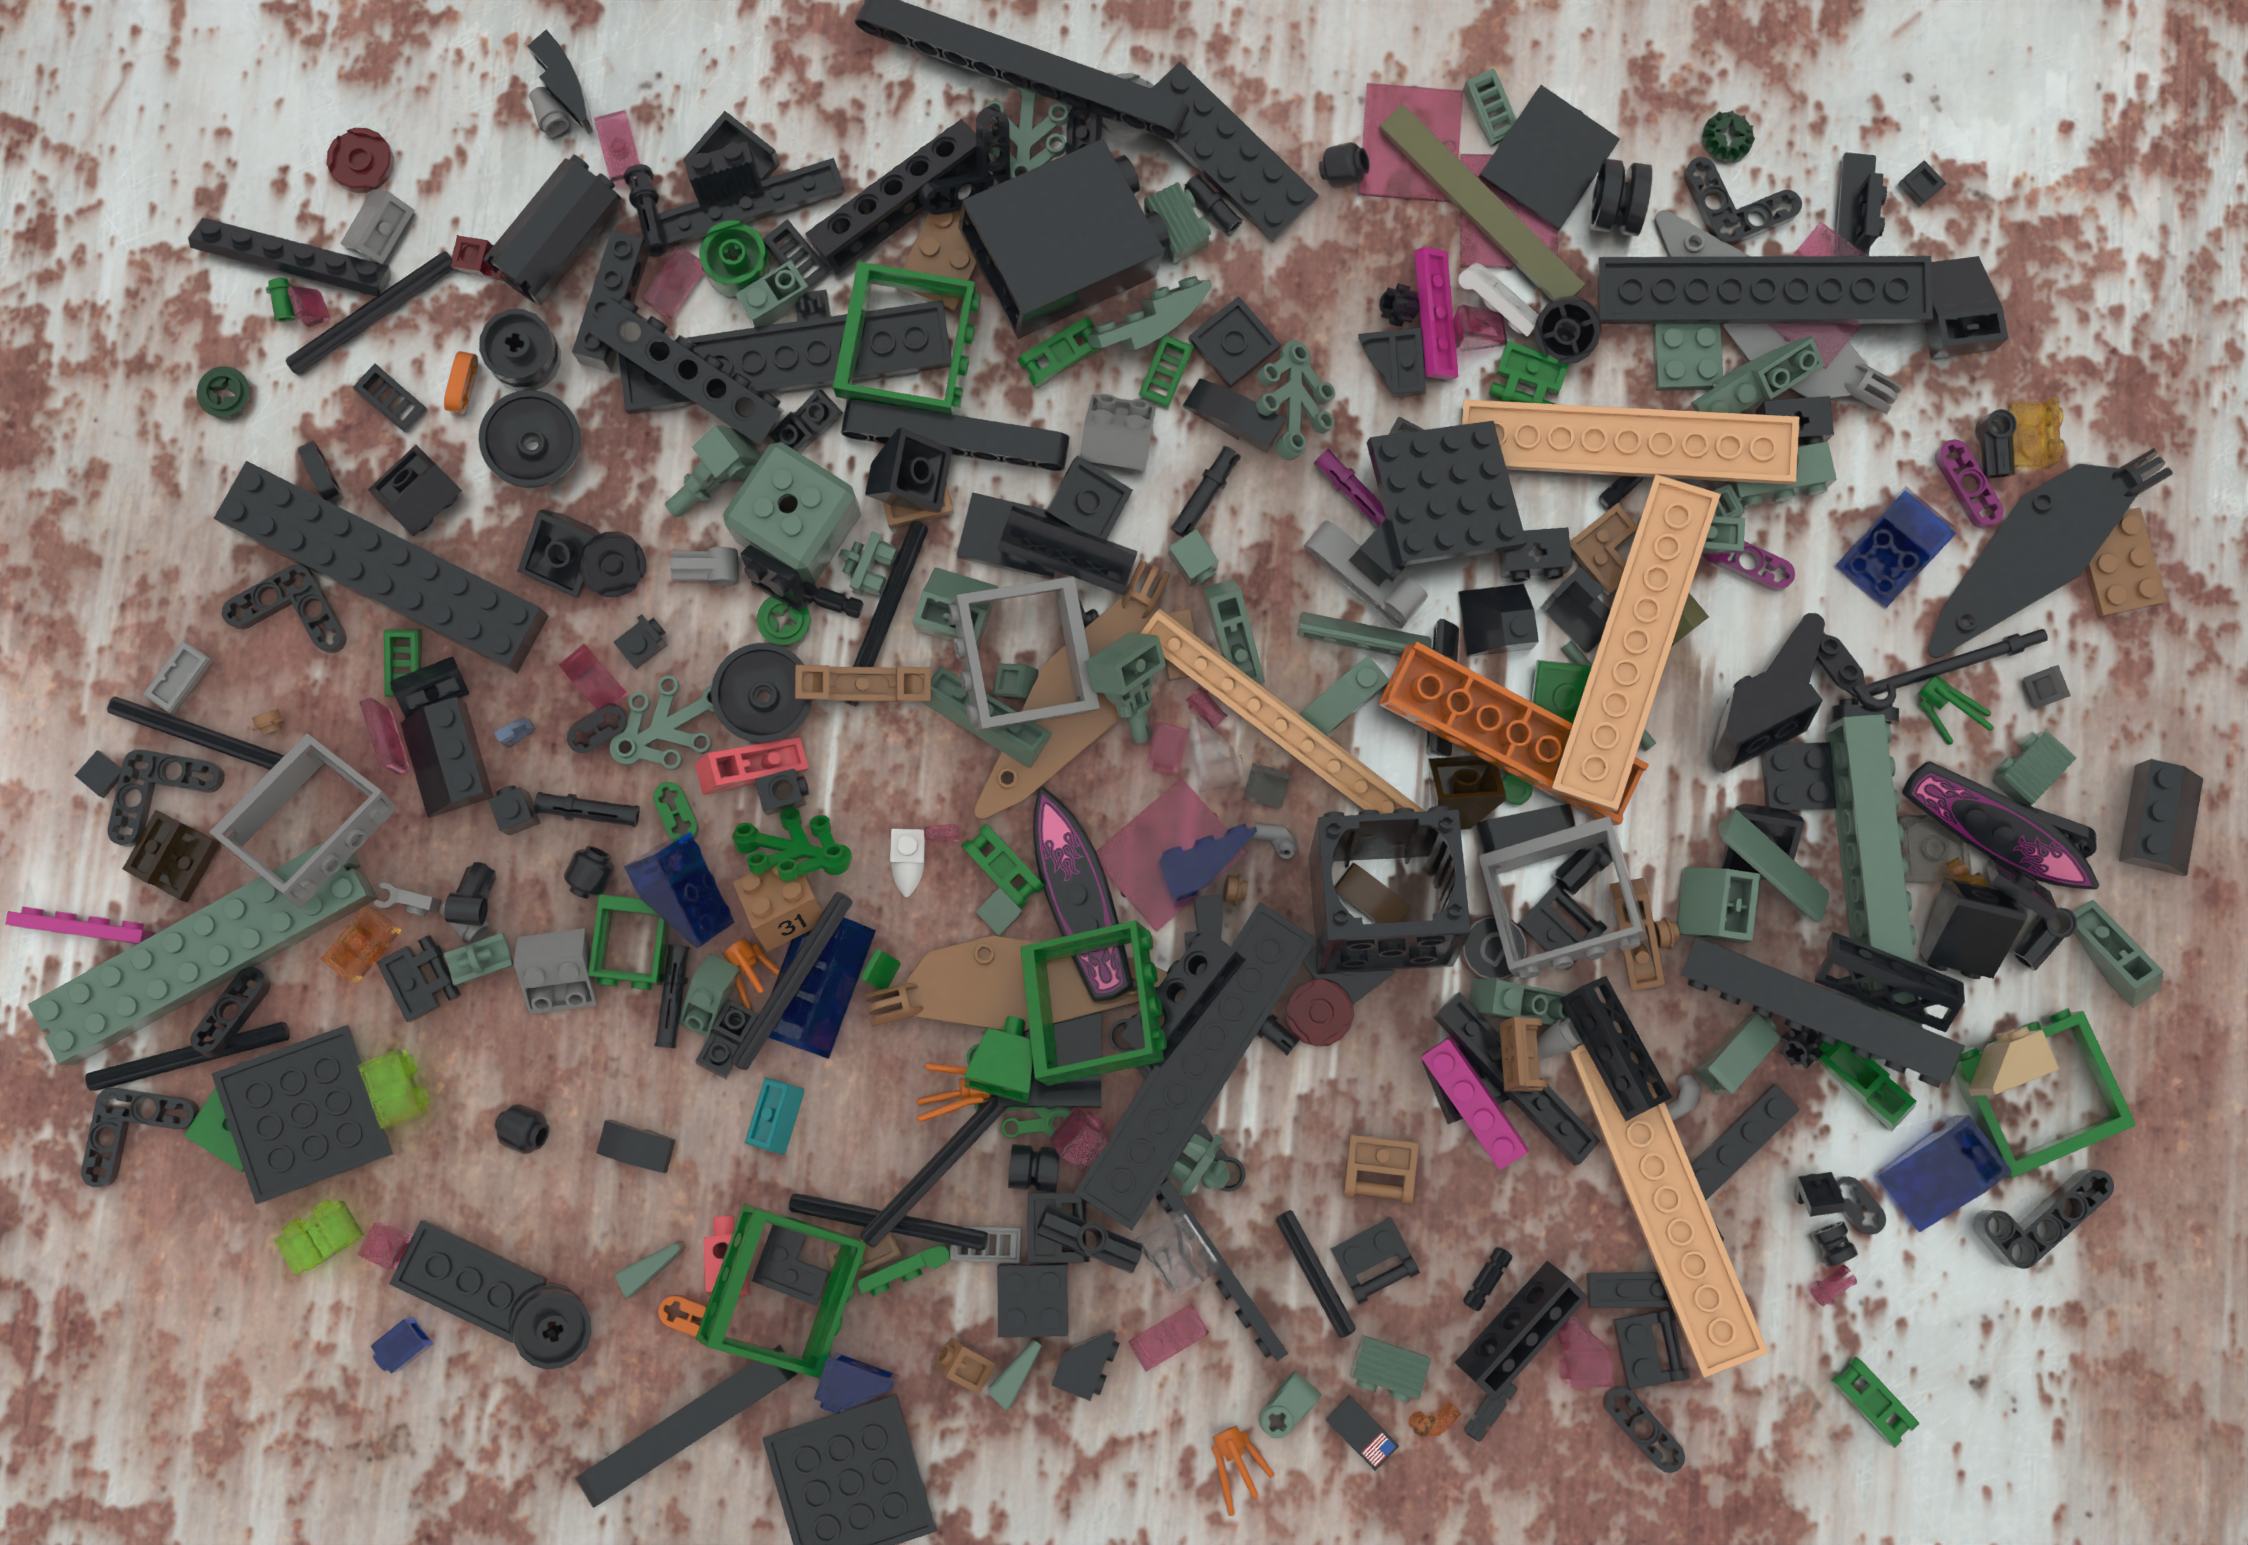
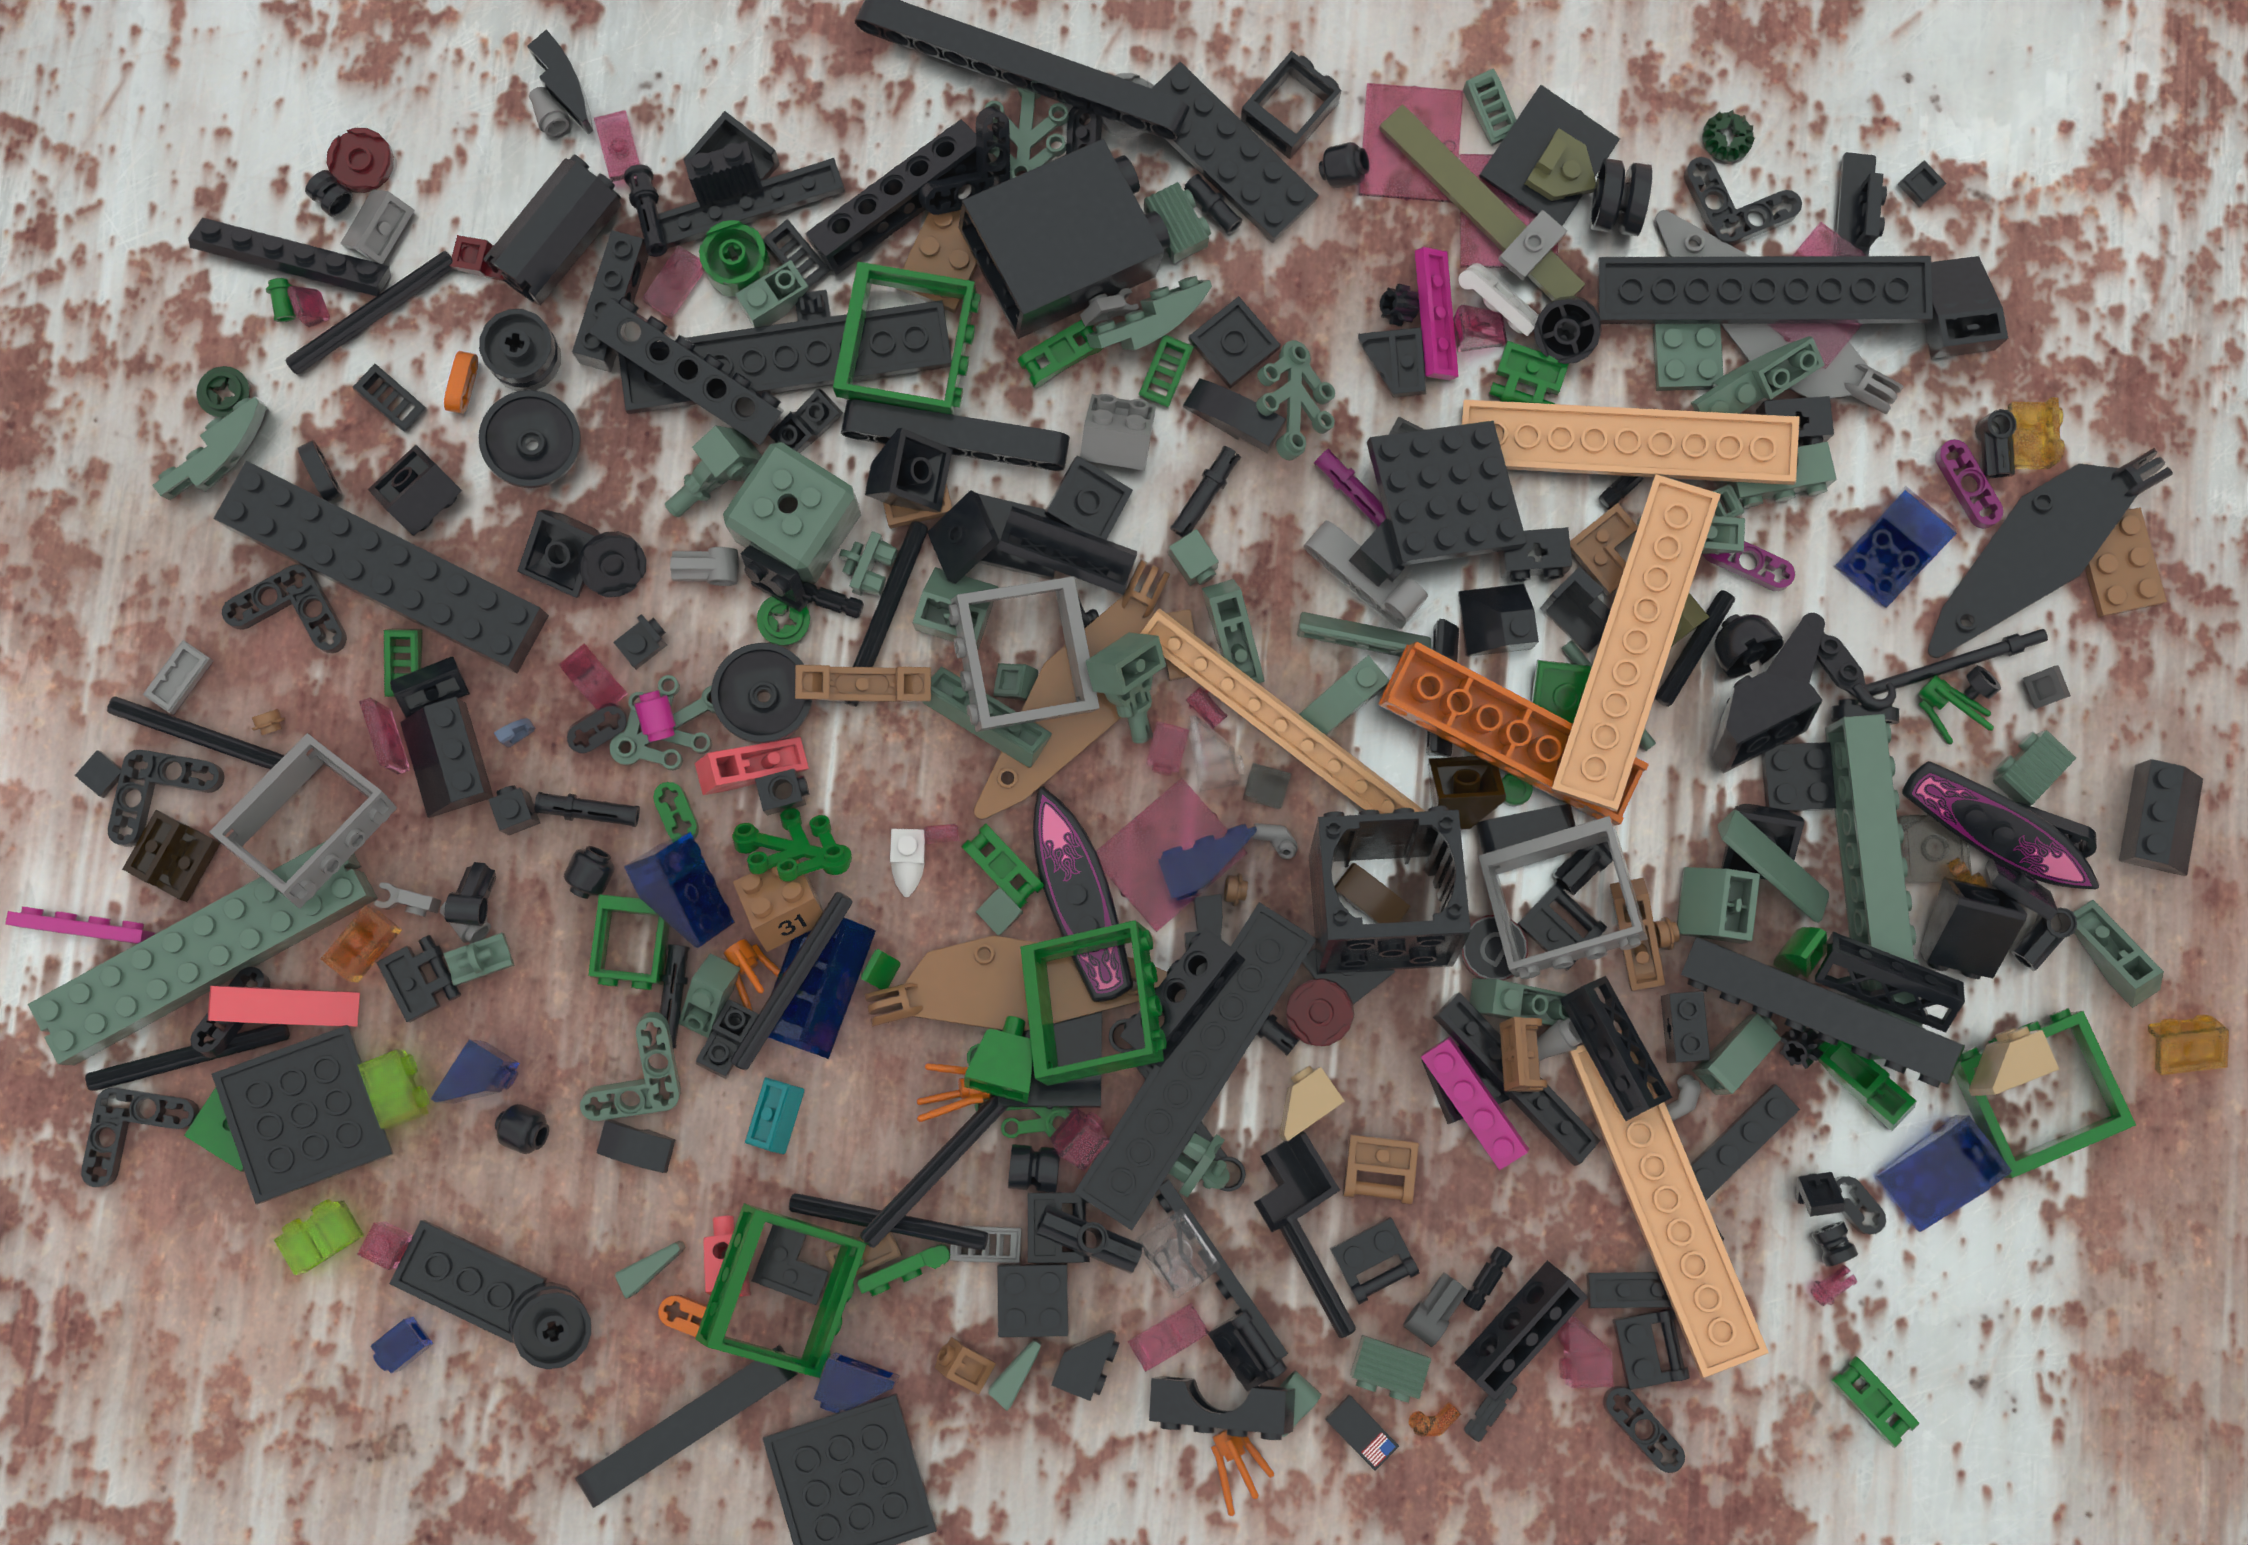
light grey slope [514,928,597,1014] -> none
black beam [1973,1169,2114,1269] -> none
none -> sand green slope [152,396,267,500]
none -> coral slope [208,986,360,1027]
none -> black wheel [305,170,353,217]
none -> clear blue slope [431,1039,520,1104]
none -> sand green beam [580,1012,681,1121]
none -> dark pink brick [634,690,676,742]
none -> black plate [927,490,1000,584]
none -> light grey plate [1080,288,1139,327]
none -> black arch [1149,1376,1295,1440]
none -> black plate [1207,1309,1287,1391]
none -> black window [1241,51,1342,159]
none -> black panel [1254,1131,1340,1232]
none -> tan slope [1279,1066,1345,1141]
none -> dark grey piece [1403,1272,1469,1347]
none -> light grey plate [1498,210,1567,281]
none -> olive plate [1524,128,1596,201]
none -> black axle [1655,590,1735,707]
none -> black brick [1661,991,1710,1063]
none -> black cylinder [1714,614,1784,677]
none -> green slope [1773,927,1827,978]
none -> black tile [1964,665,2001,700]
none -> clear yellow bracket [2148,1015,2229,1075]

